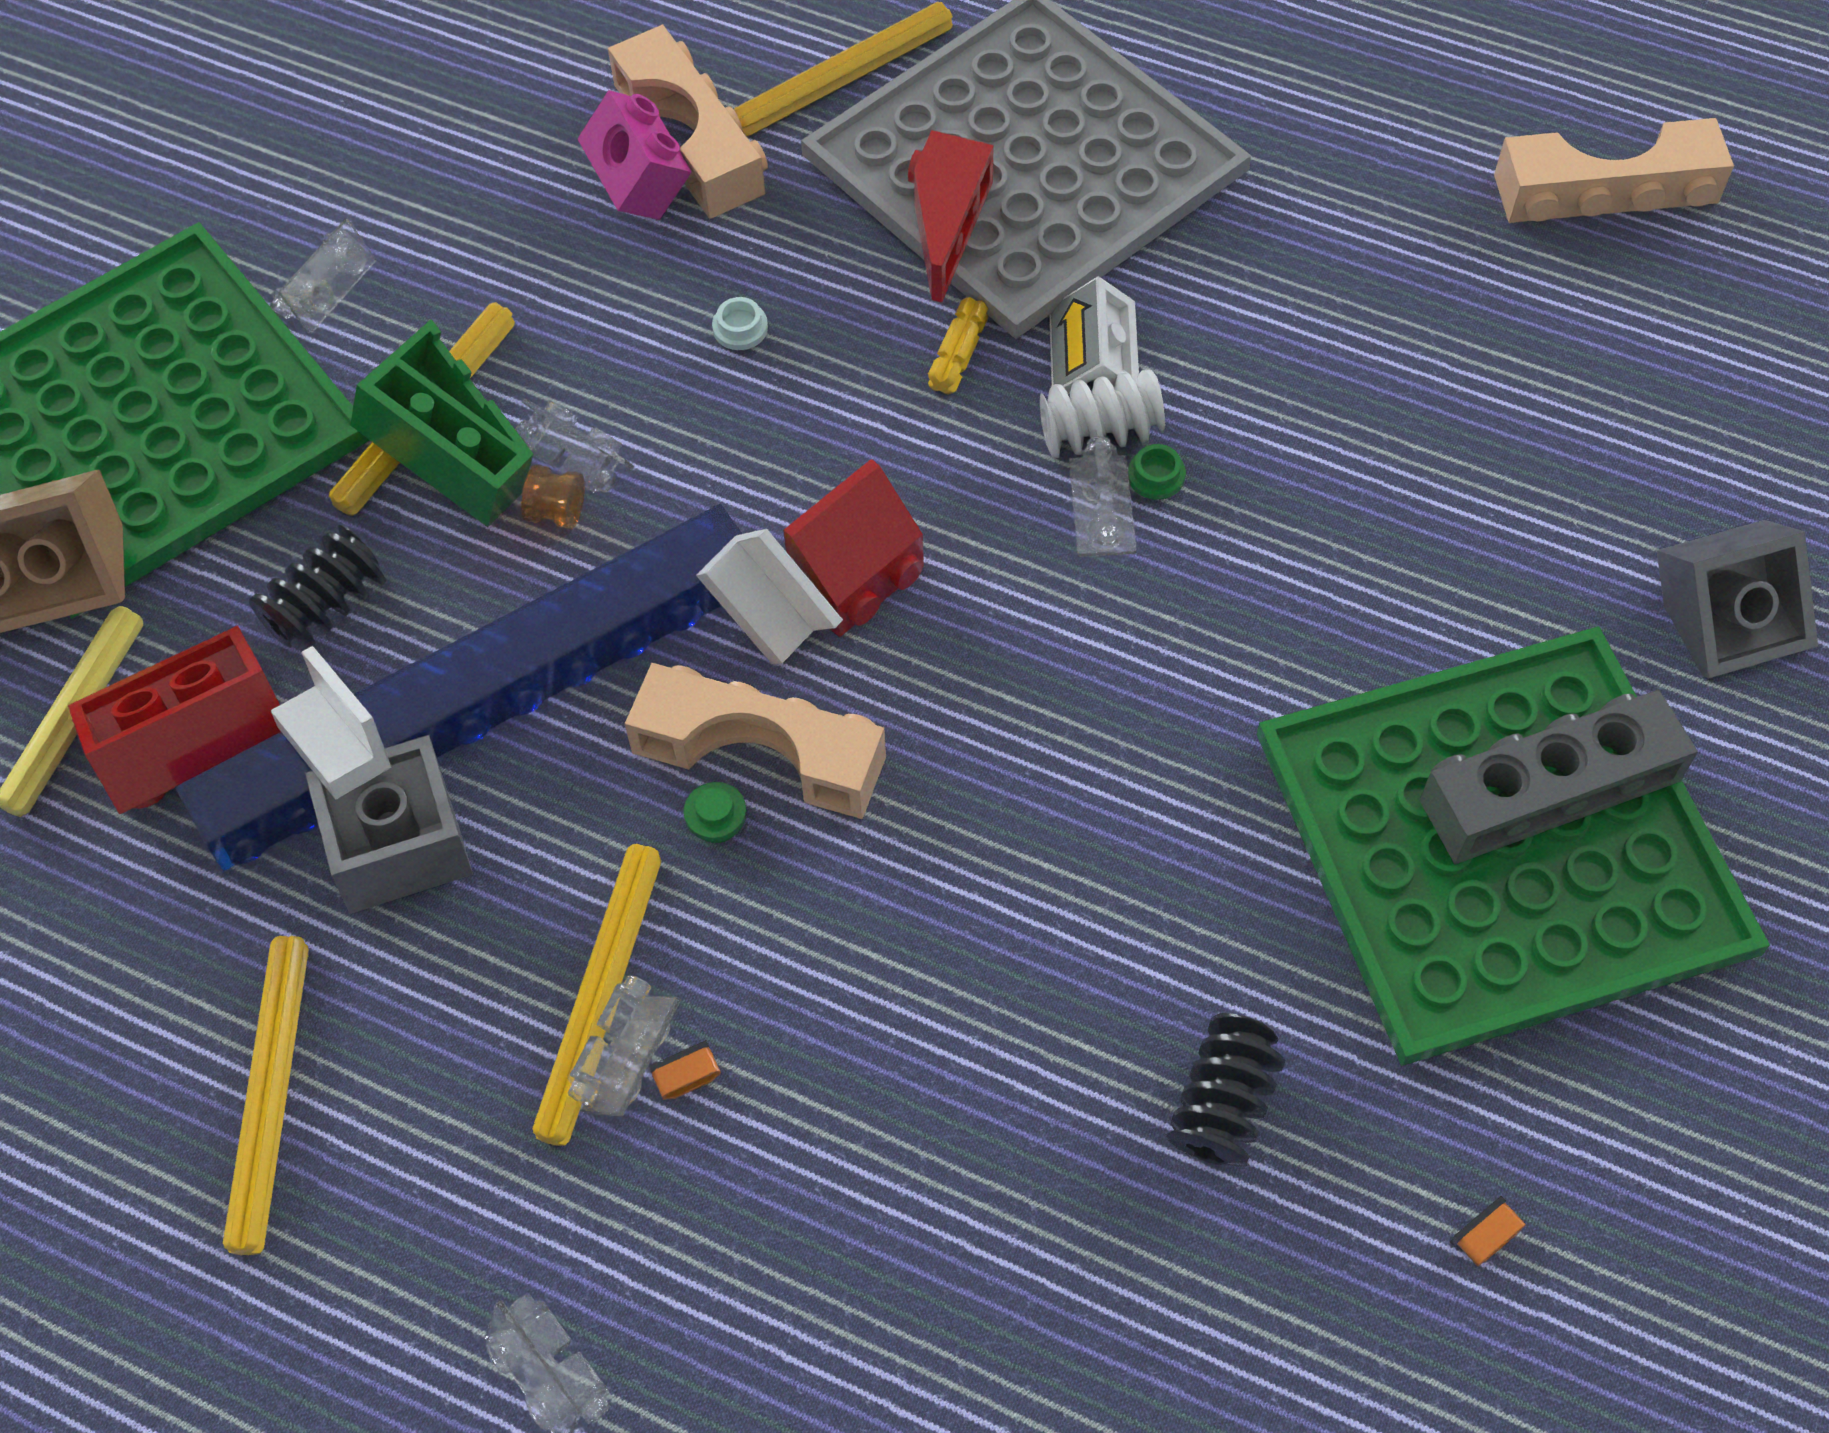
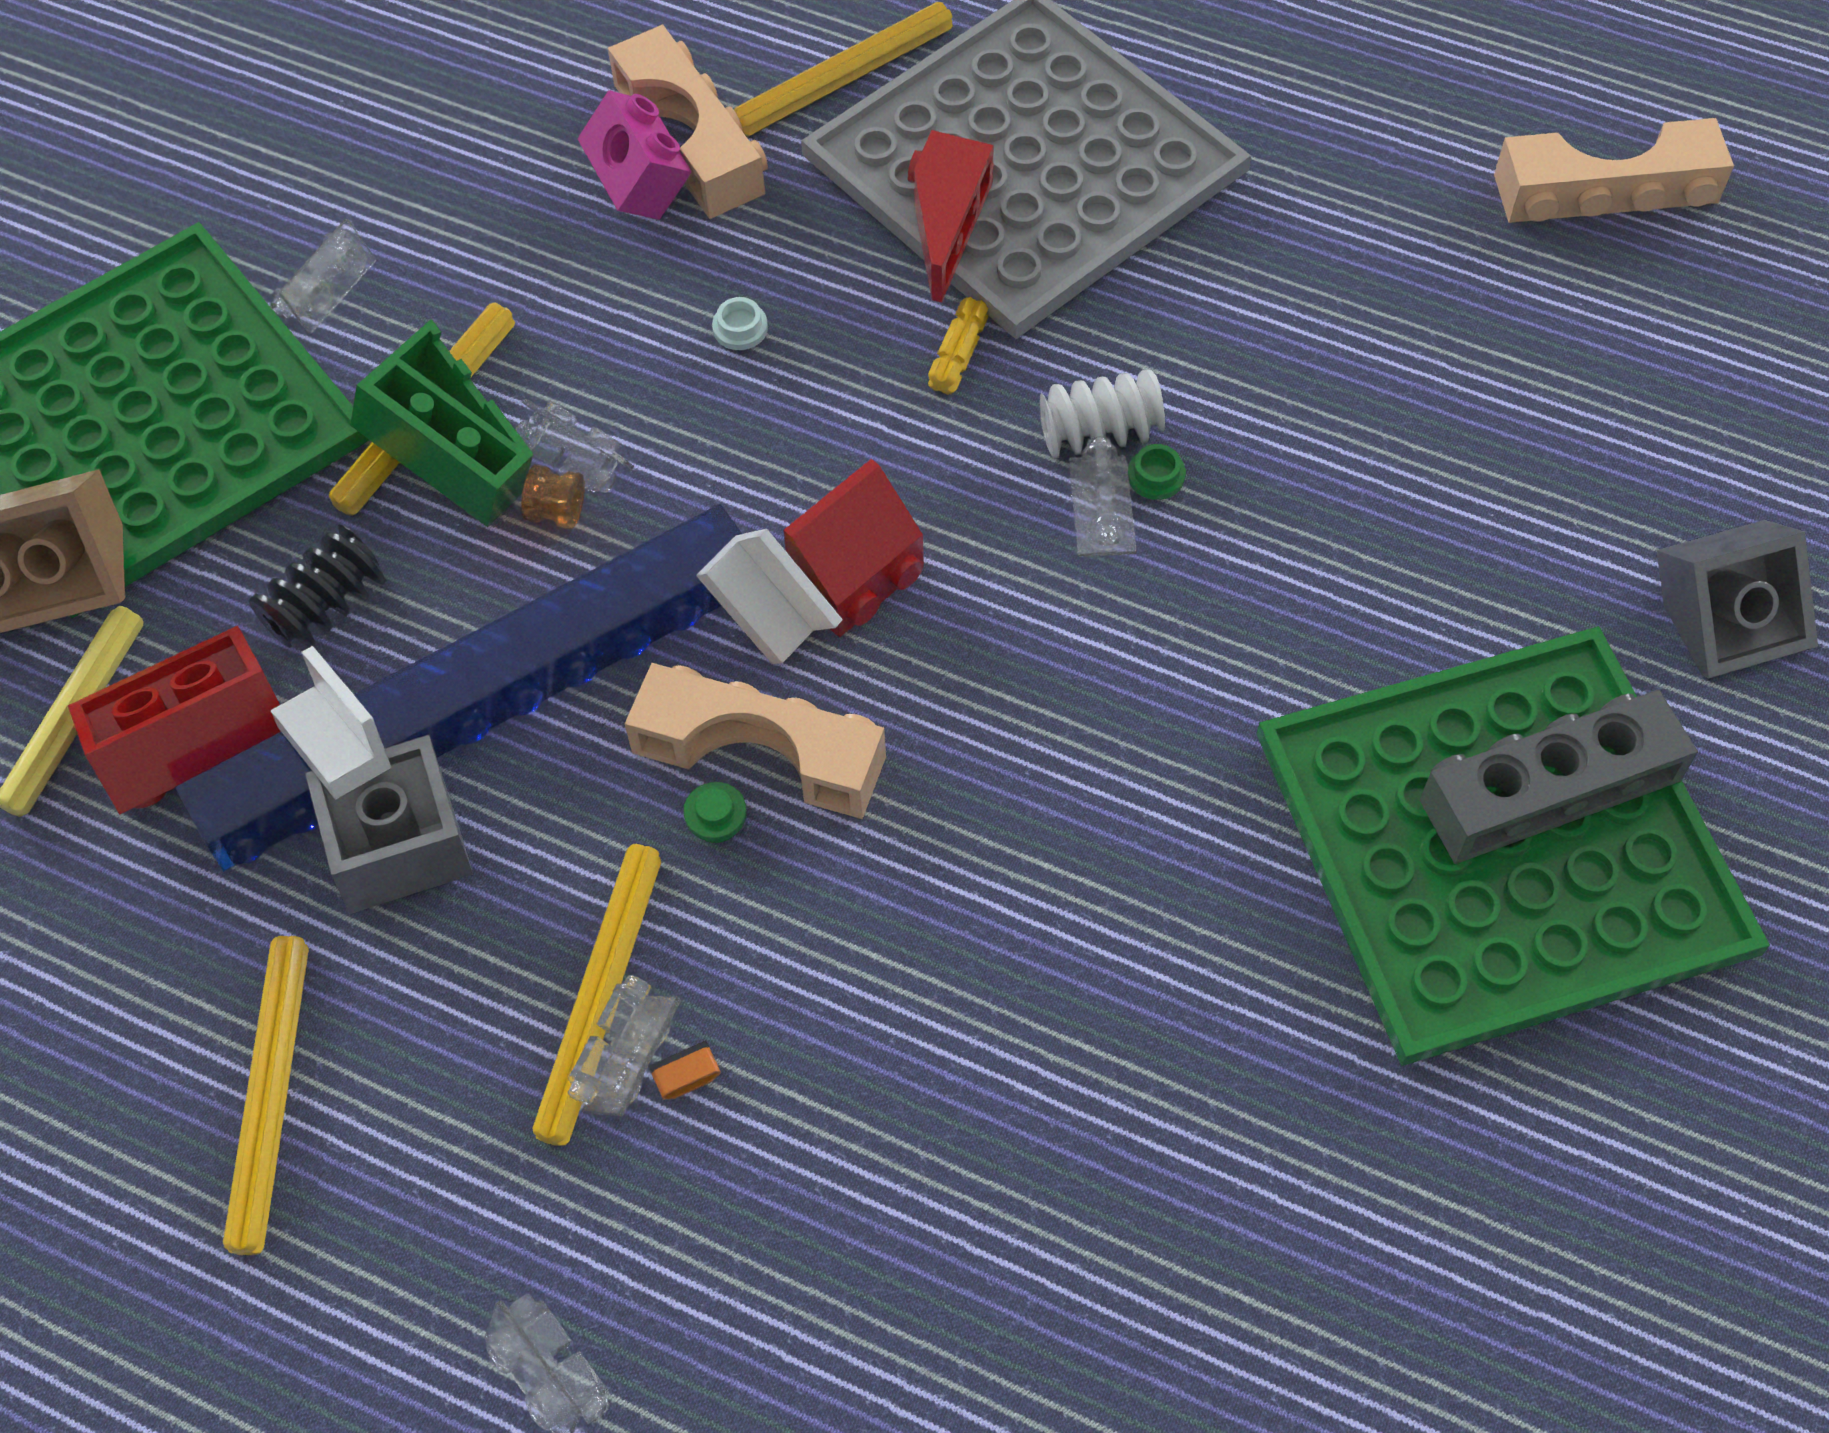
panel [1049,276,1139,394] -> none
black piece [1165,1013,1286,1167] -> none
orange piece [1450,1196,1526,1266] -> none

